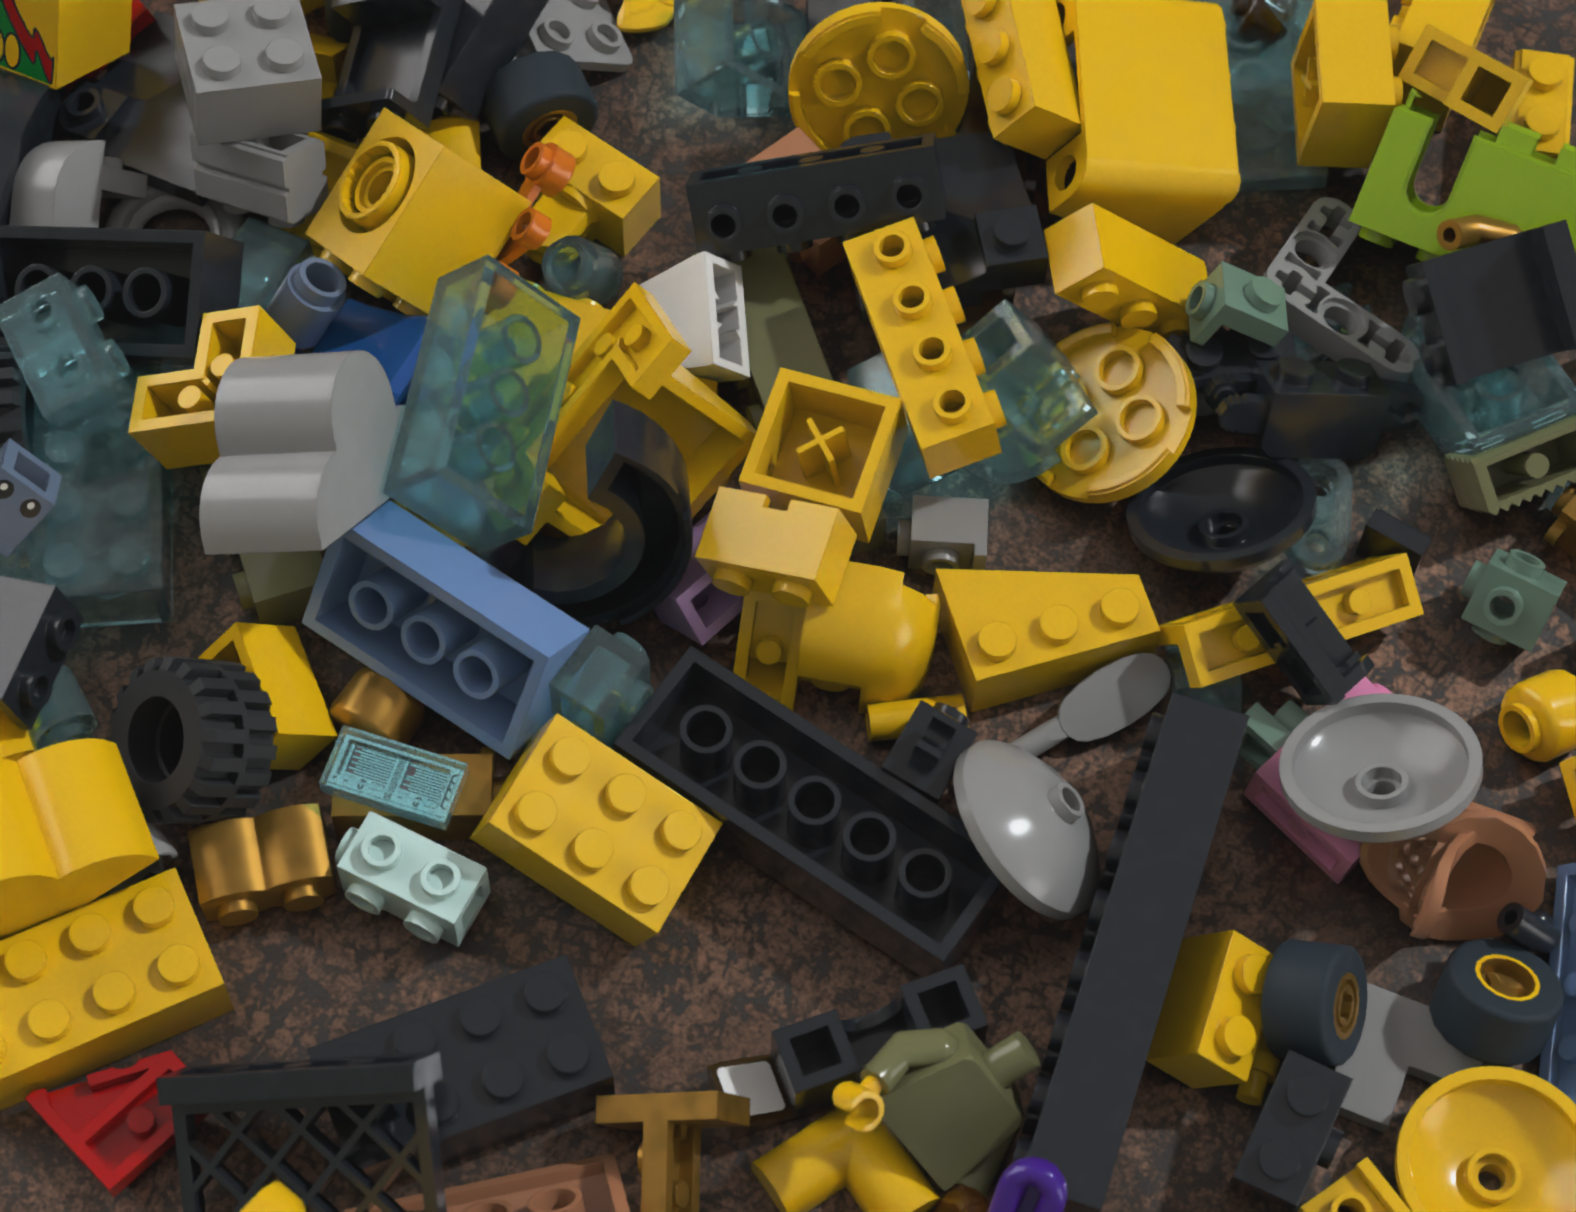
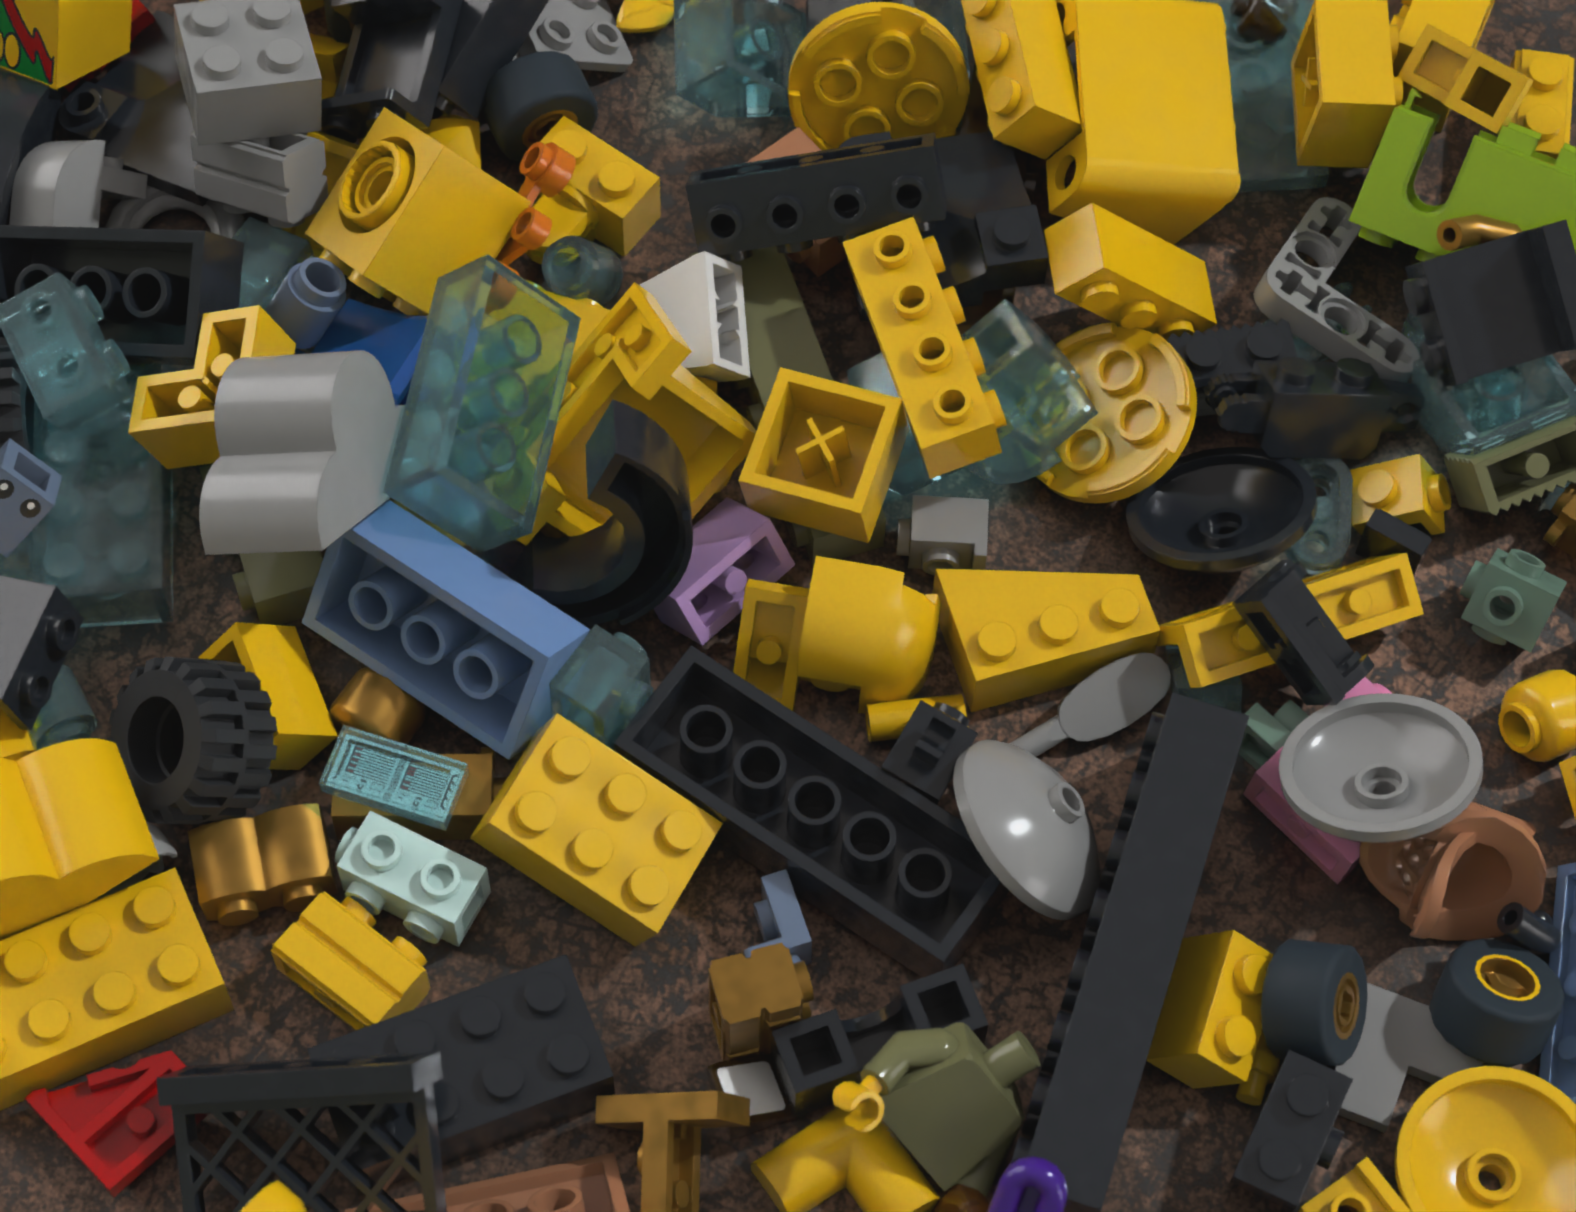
yellow brick [695,486,857,608] -> none
sand green bracket [1185,261,1289,347] -> none
none -> yellow brick [271,891,430,1031]
none -> pearl gold brick [708,942,814,1061]
none -> sand blue bracket [744,869,812,965]
none -> yellow bracket [1349,454,1451,535]

